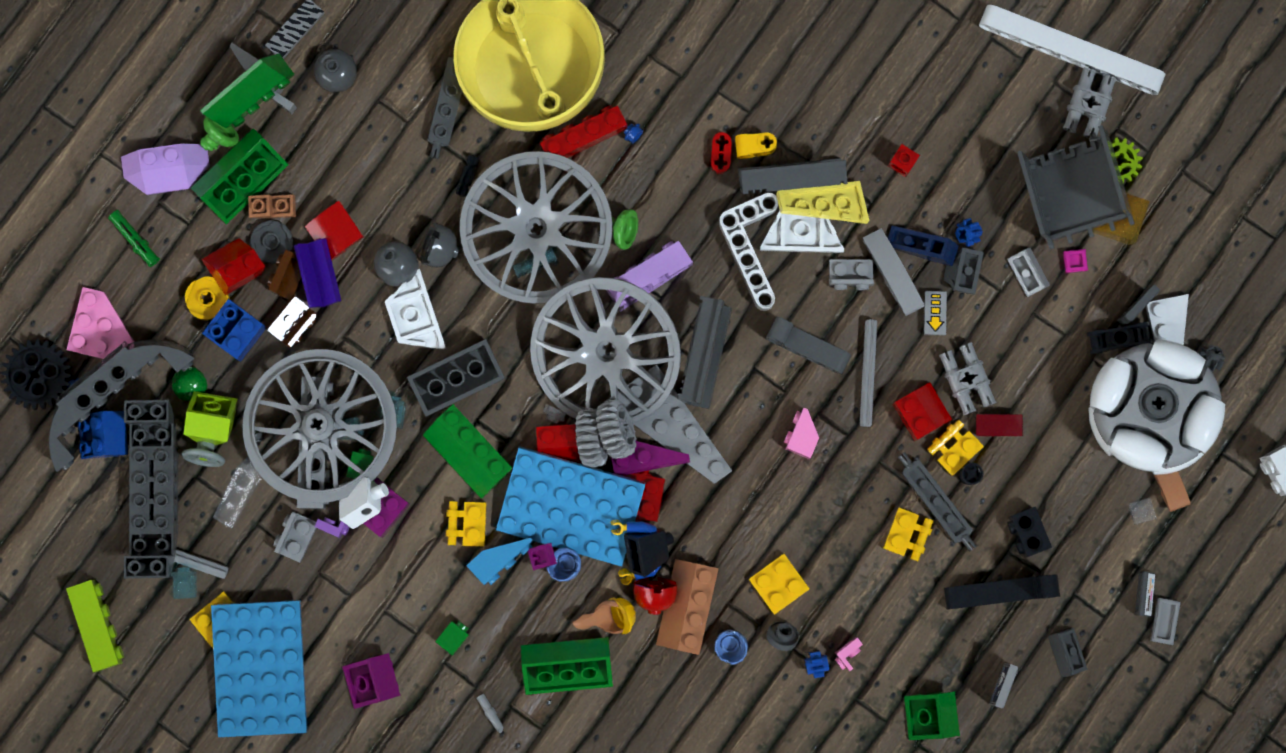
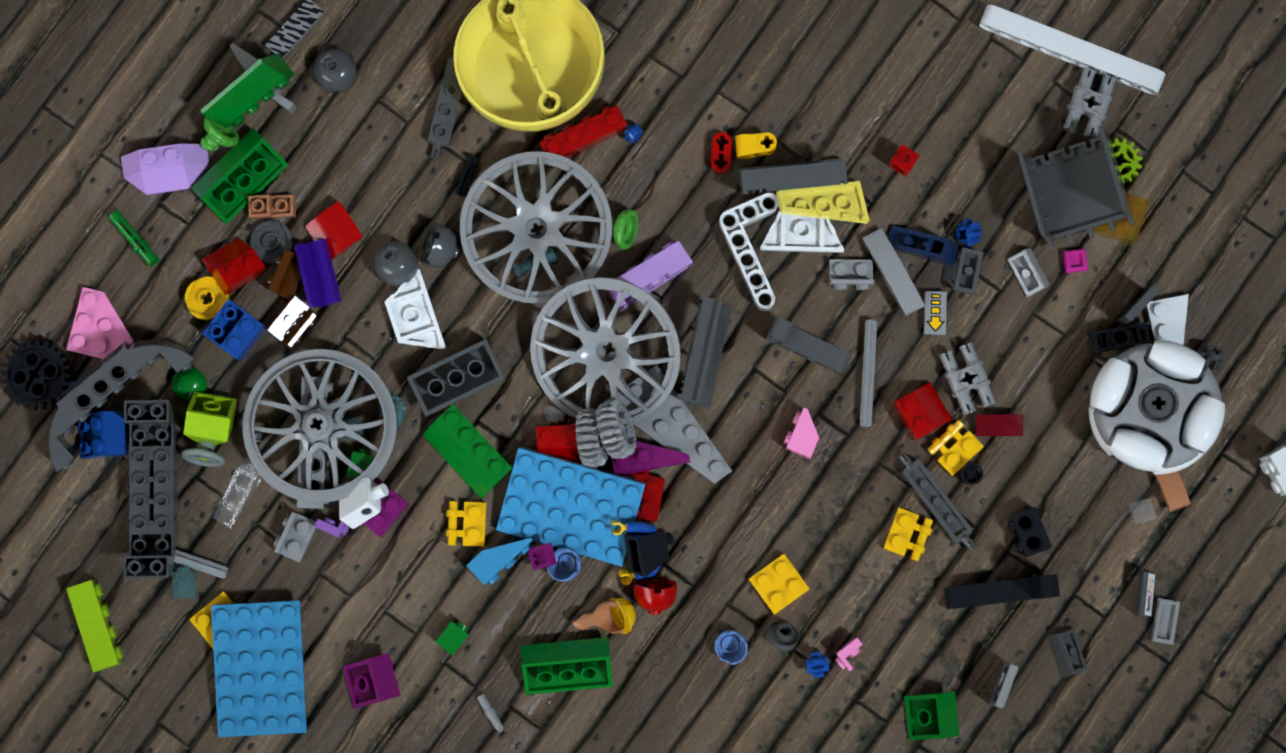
nougat slope [656,559,719,655] -> none

